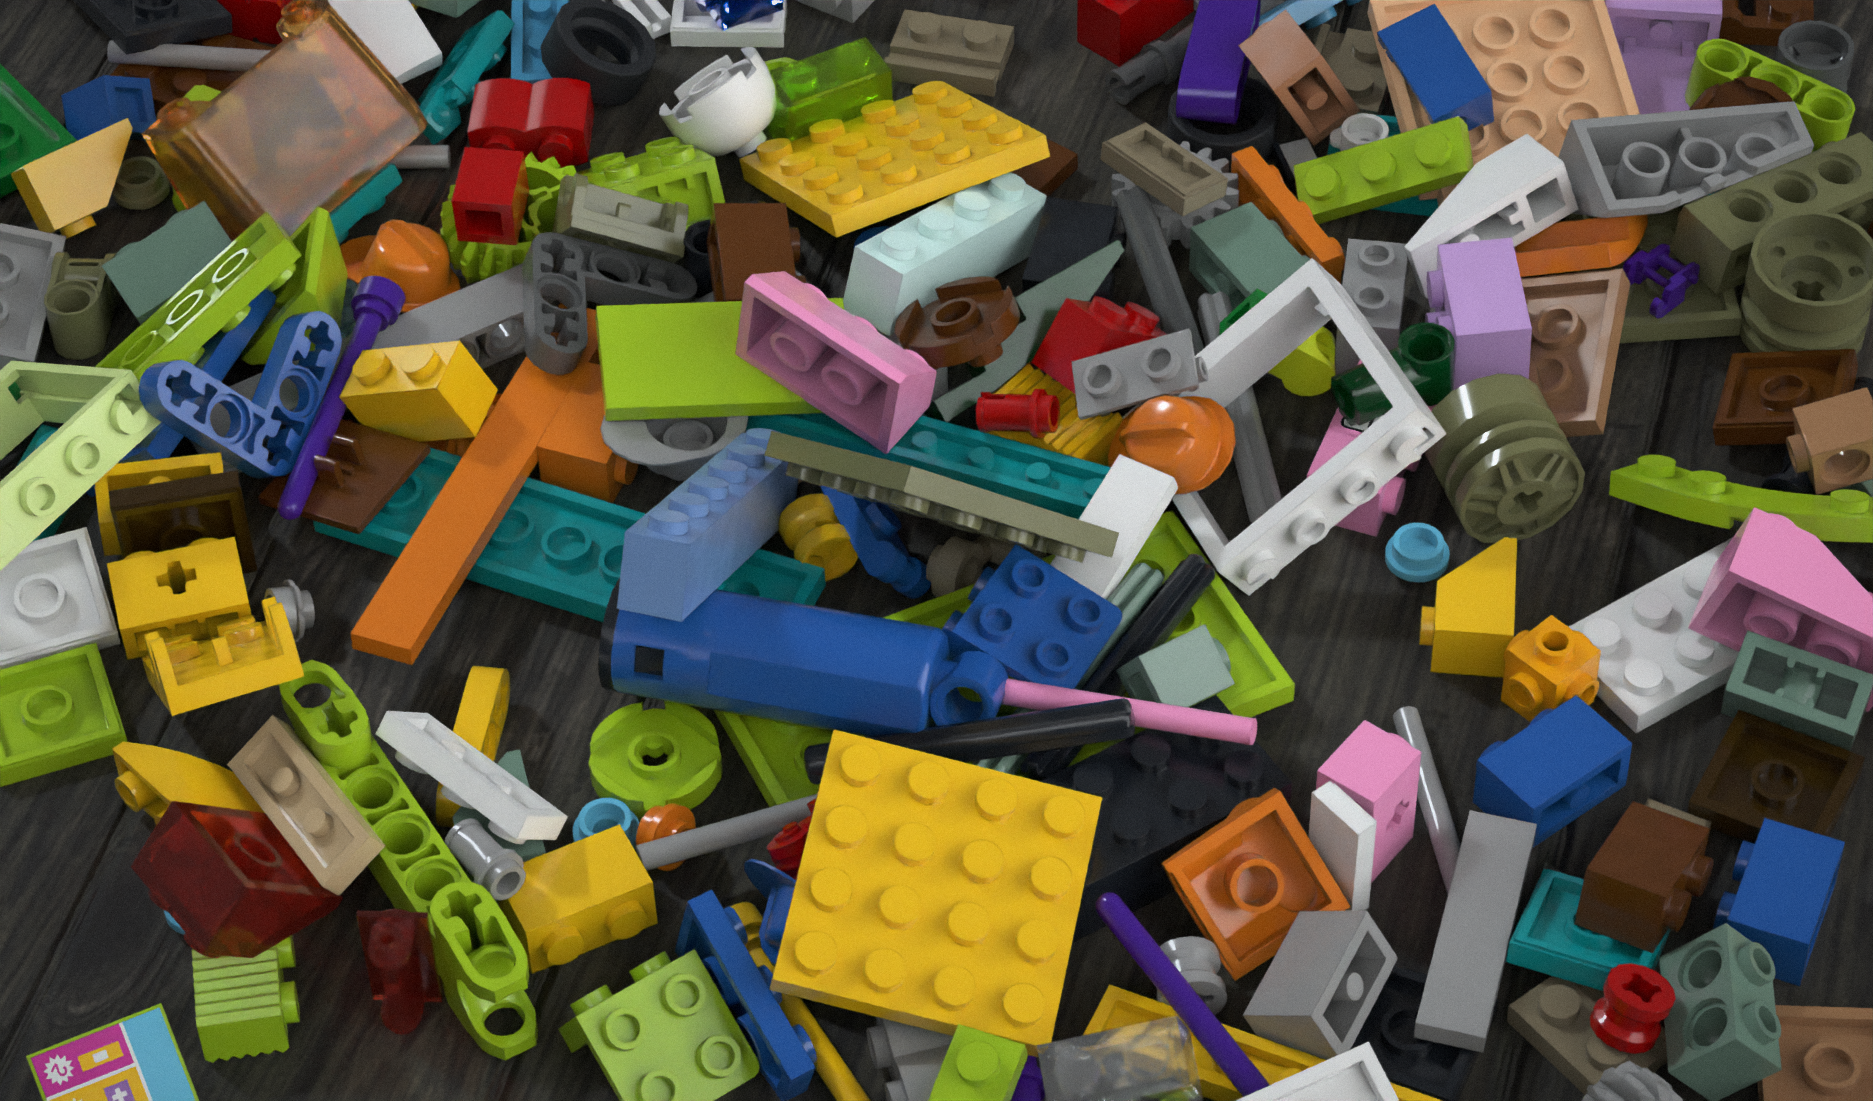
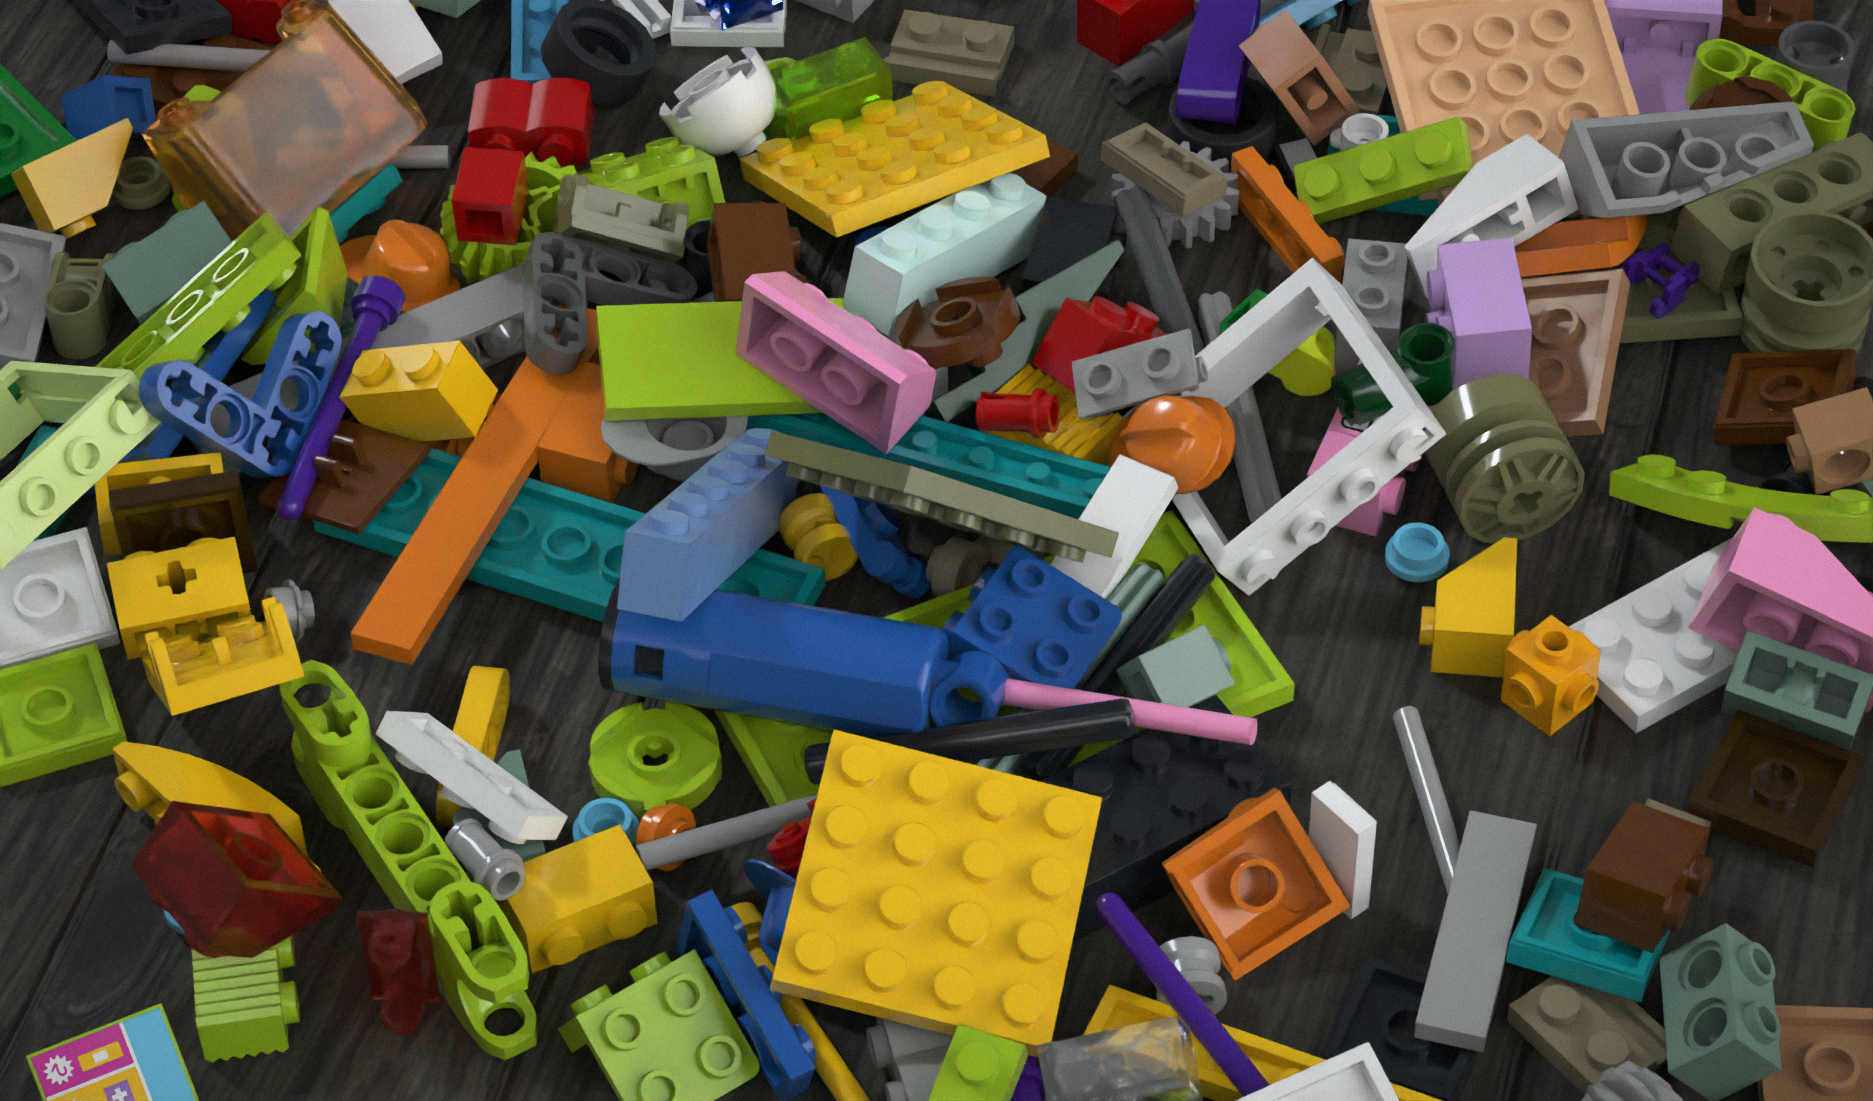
tan plate [227,715,386,896] -> none
teal hinge [409,10,515,145] -> none
sand green brick [1189,202,1310,310] -> none
light grey brick [1243,910,1398,1060] -> none
bright pink brick [1316,720,1421,883] -> none
blue hinge [1377,3,1494,131] -> none
blue brick [1473,695,1632,848] -> none
red wheel [1589,963,1676,1054] -> none
blue brick [1713,818,1845,986] -> none

